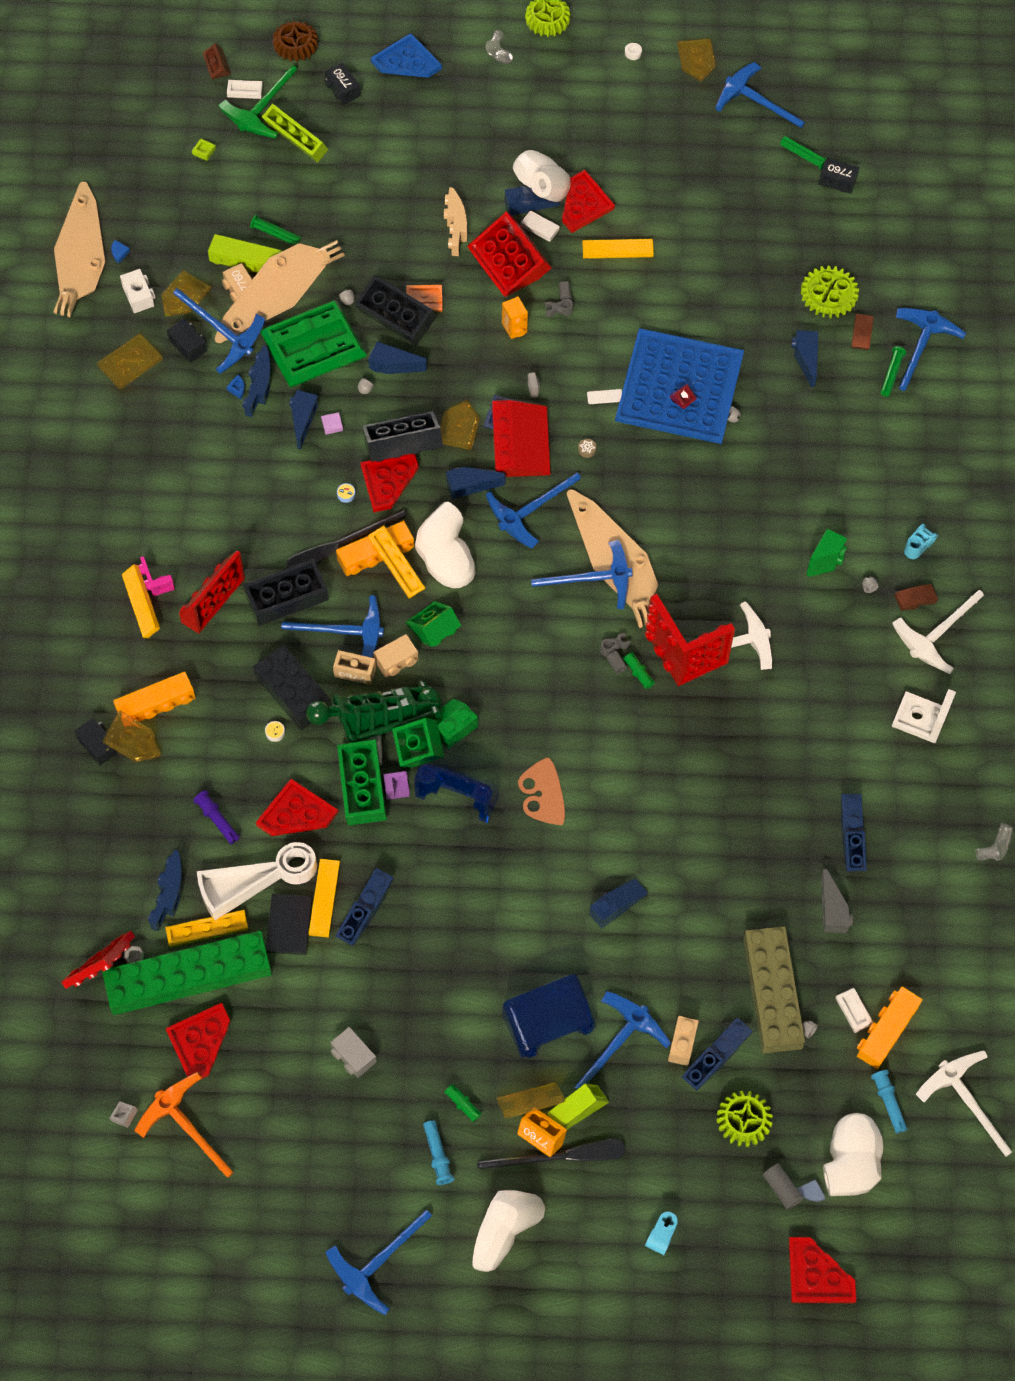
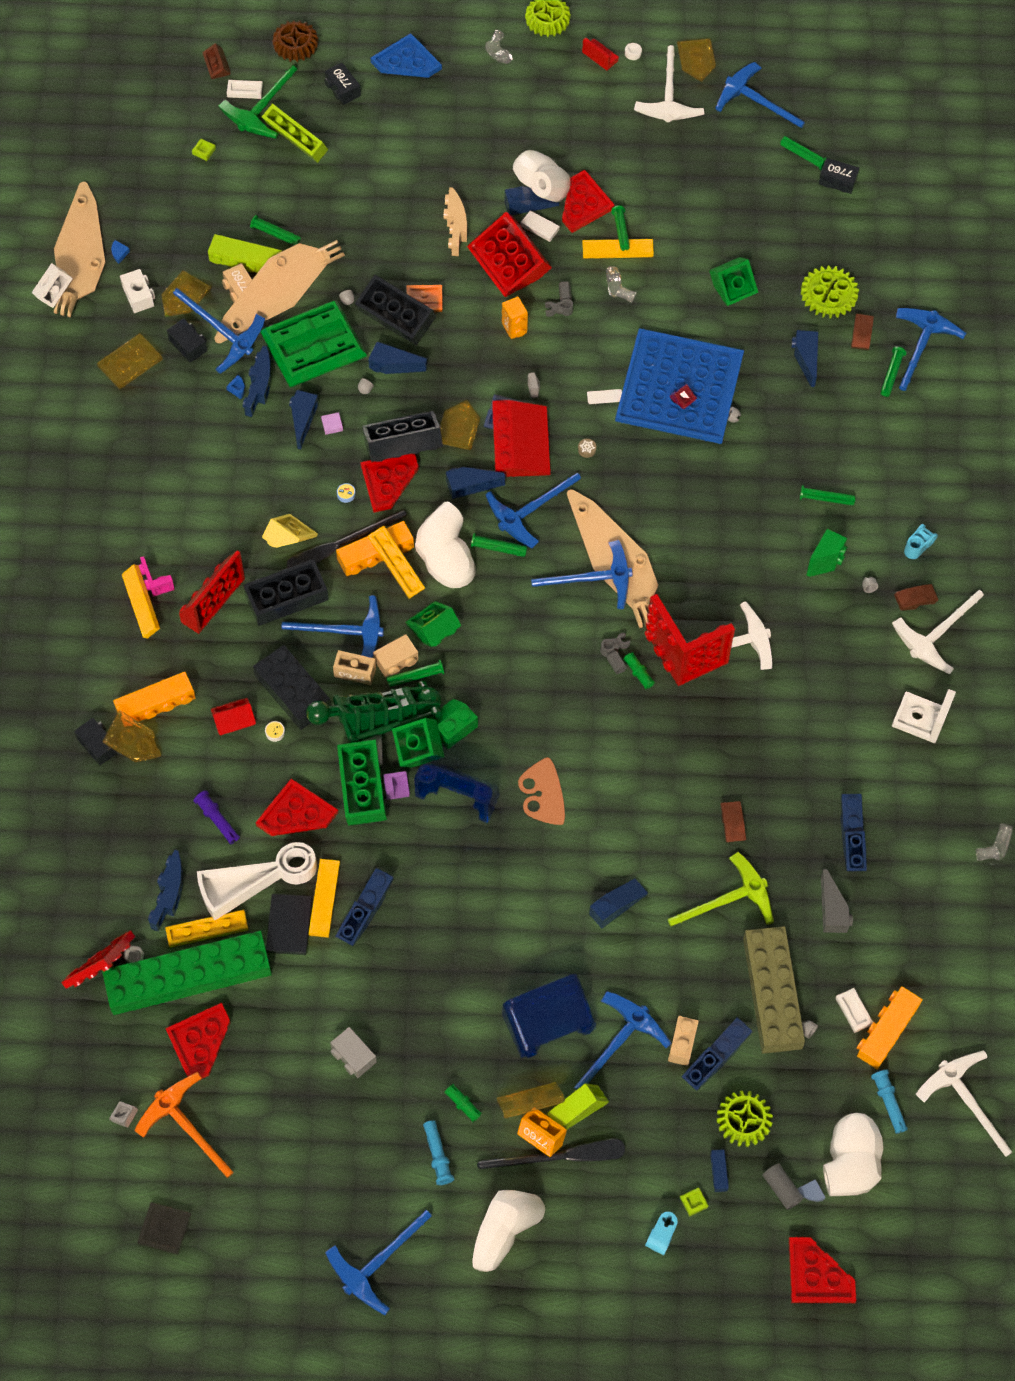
none -> white brick [32,263,73,308]
none -> clear smoke tile [137,1202,191,1255]
none -> red panel [211,698,256,735]
none -> light yellow slope [262,514,318,547]
none -> green axle [387,660,444,687]
none -> green axle [471,533,527,557]
none -> red panel [582,38,619,70]
none -> clear arm [606,266,637,303]
none -> green axle [611,205,630,251]
none -> white piece [634,45,704,122]
none -> lime piece [668,852,774,926]
none -> lime tile [680,1187,708,1217]
none -> green slope [709,257,759,306]
none -> dark blue piece [710,1150,728,1192]
none -> copper slope [720,801,746,842]
none -> green axle [799,485,856,505]

